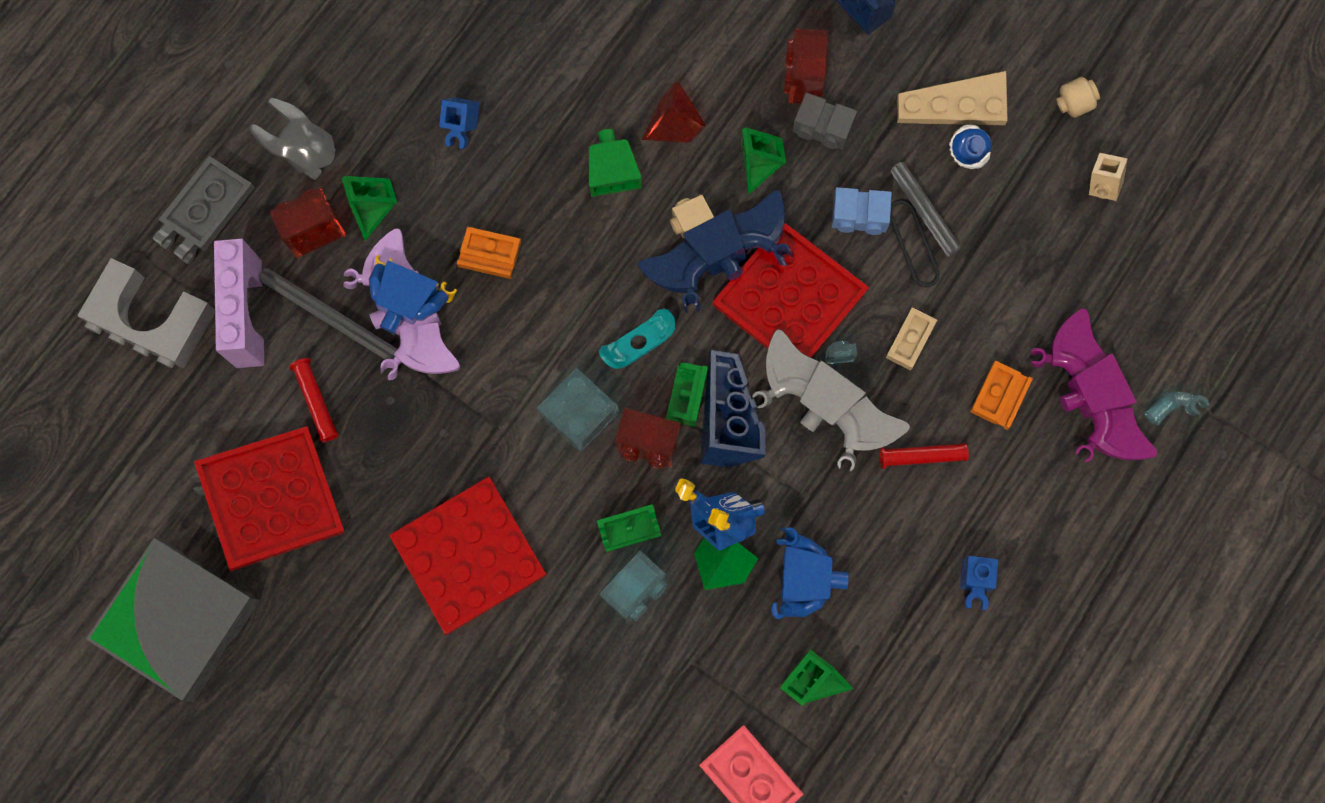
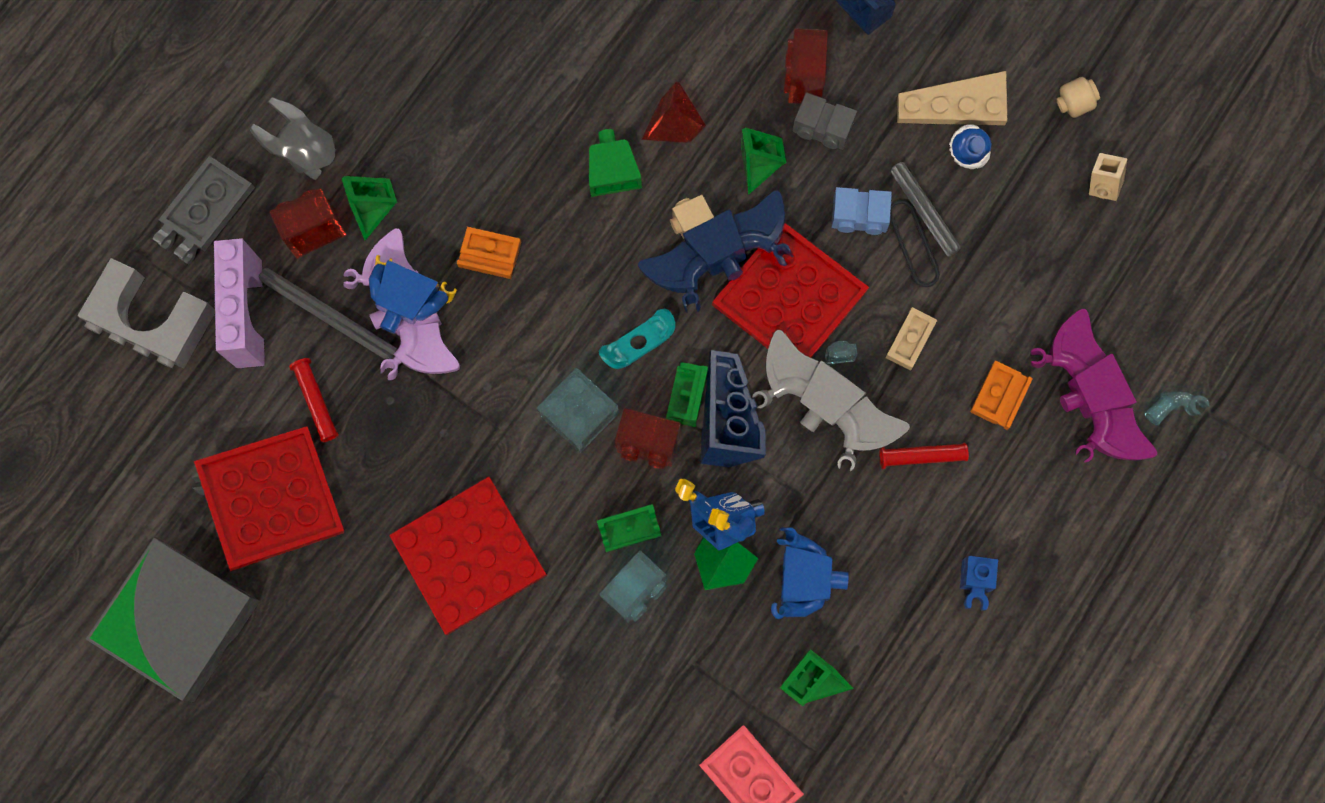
blue brick [439,97,480,149] -> none

